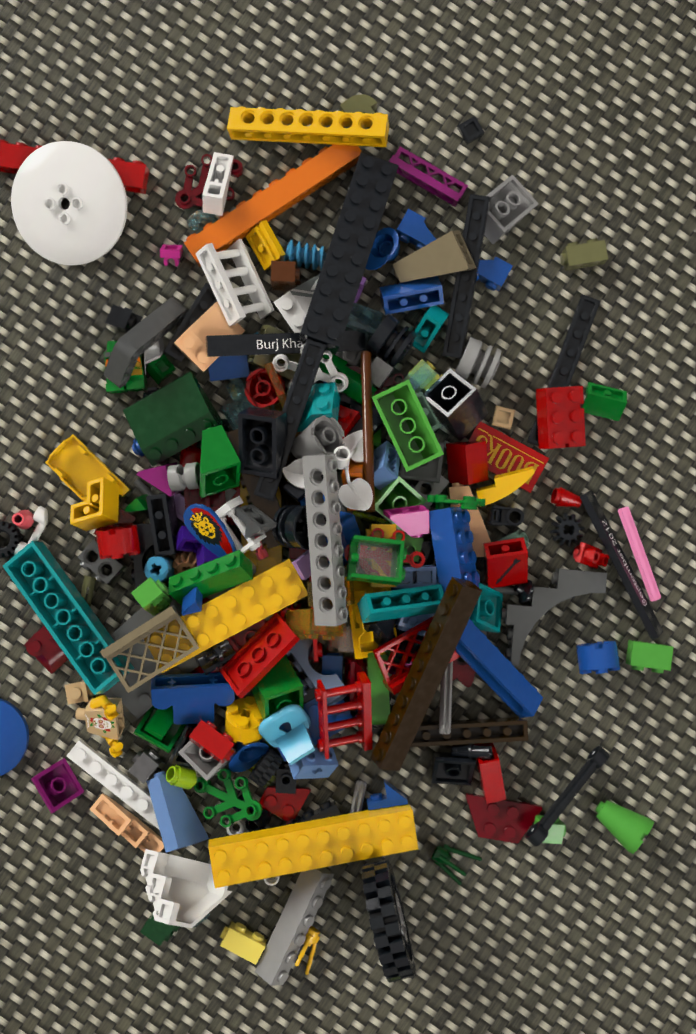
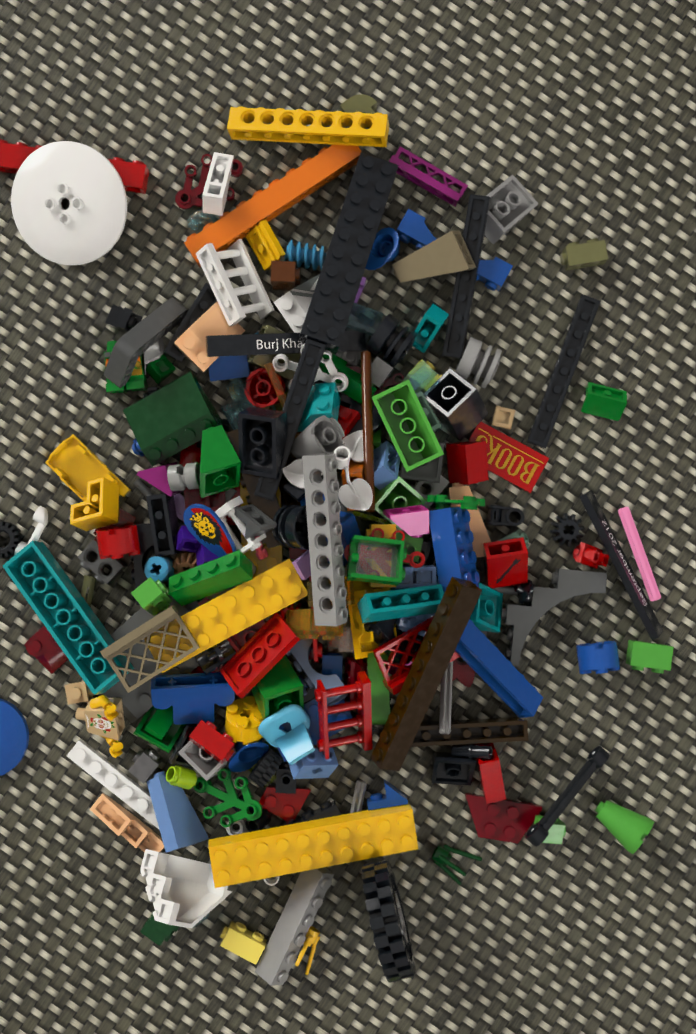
coral cone [12,510,34,529] -> none
magenta slope [31,758,84,814] -> none
green slope [124,494,148,512] -> none
dark pink tile [160,244,183,266] -> none
blue slope [181,587,203,616] -> none
blue brick [379,276,444,315] -> none
black tile [457,116,485,145] -> none
yellow slope [476,466,535,507] -> none
red piece [536,386,586,449] -> none
red cone [551,487,582,508] -> none

